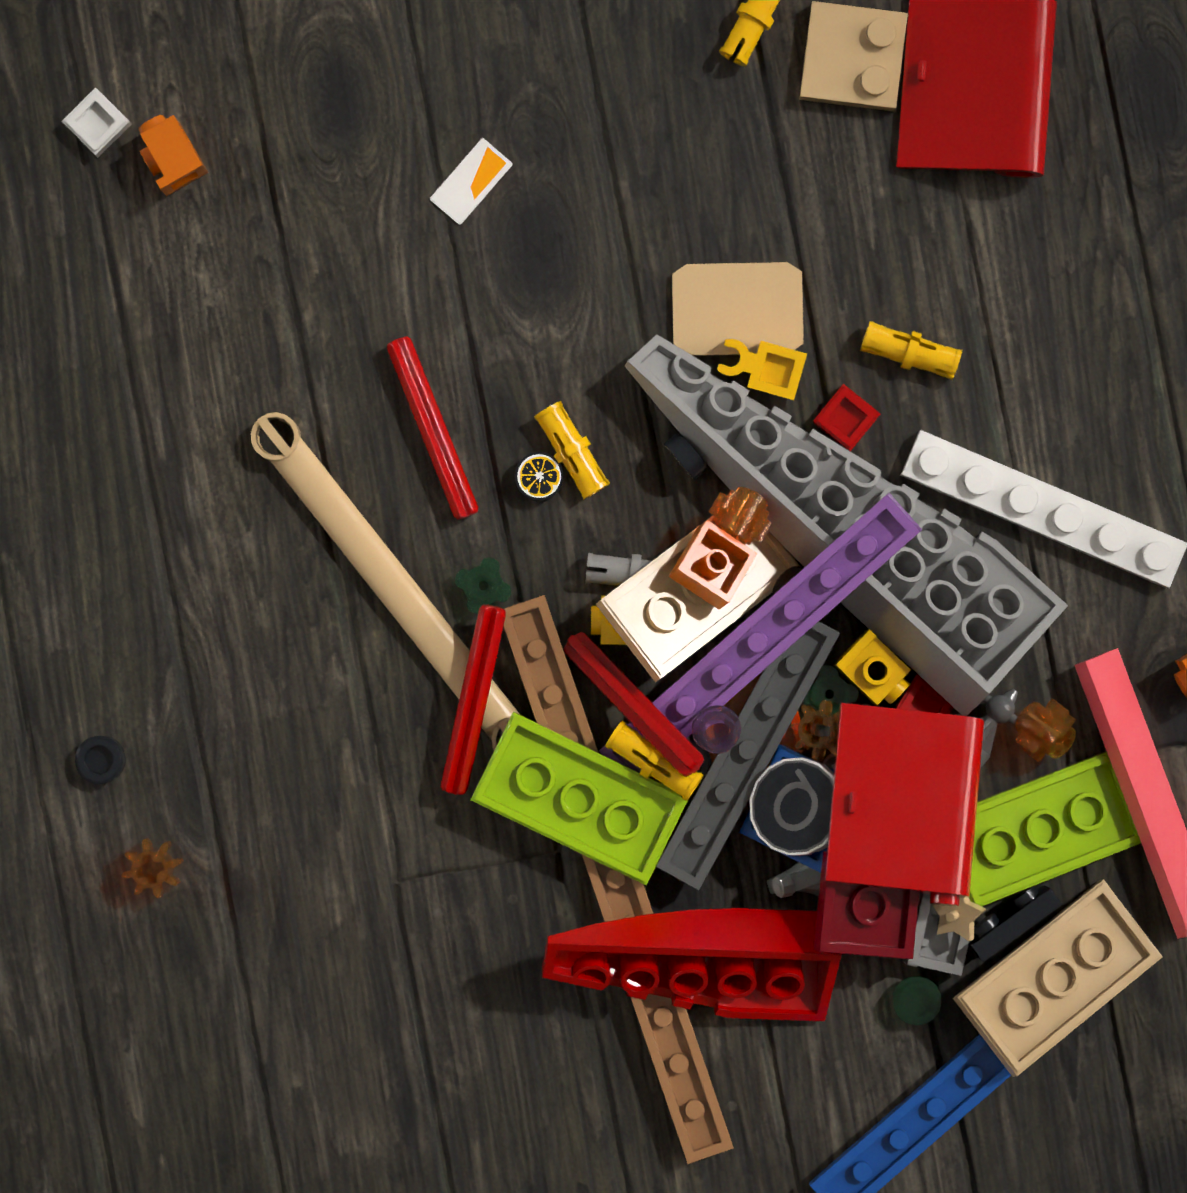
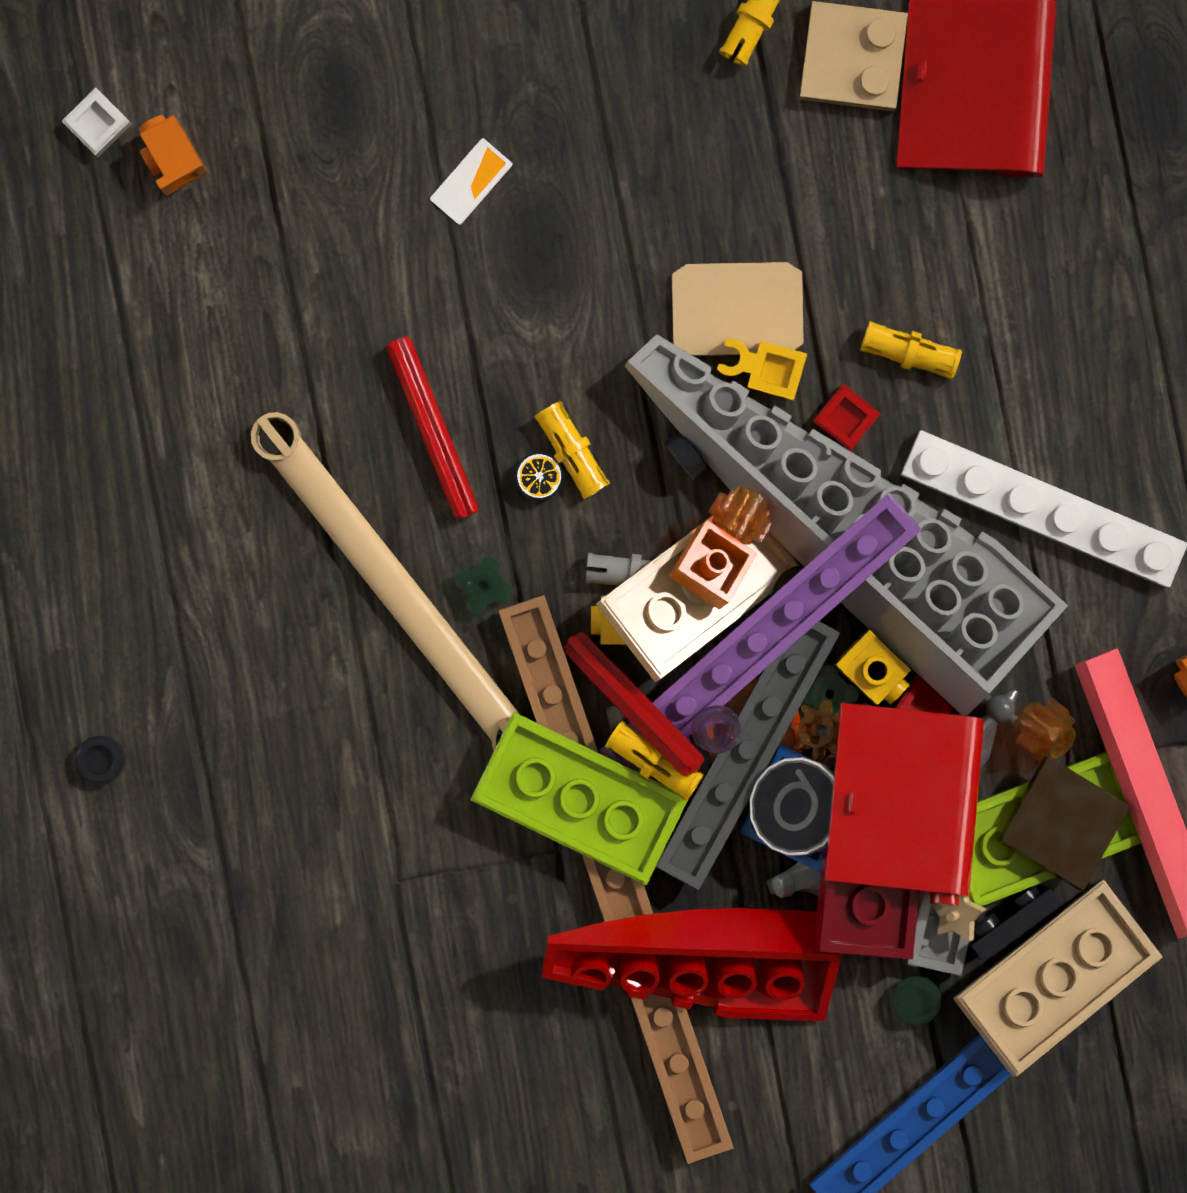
clear orange gear [121,838,184,899] -> none
red axle [441,605,506,795] -> none
none -> dark brown tile [997,756,1130,891]

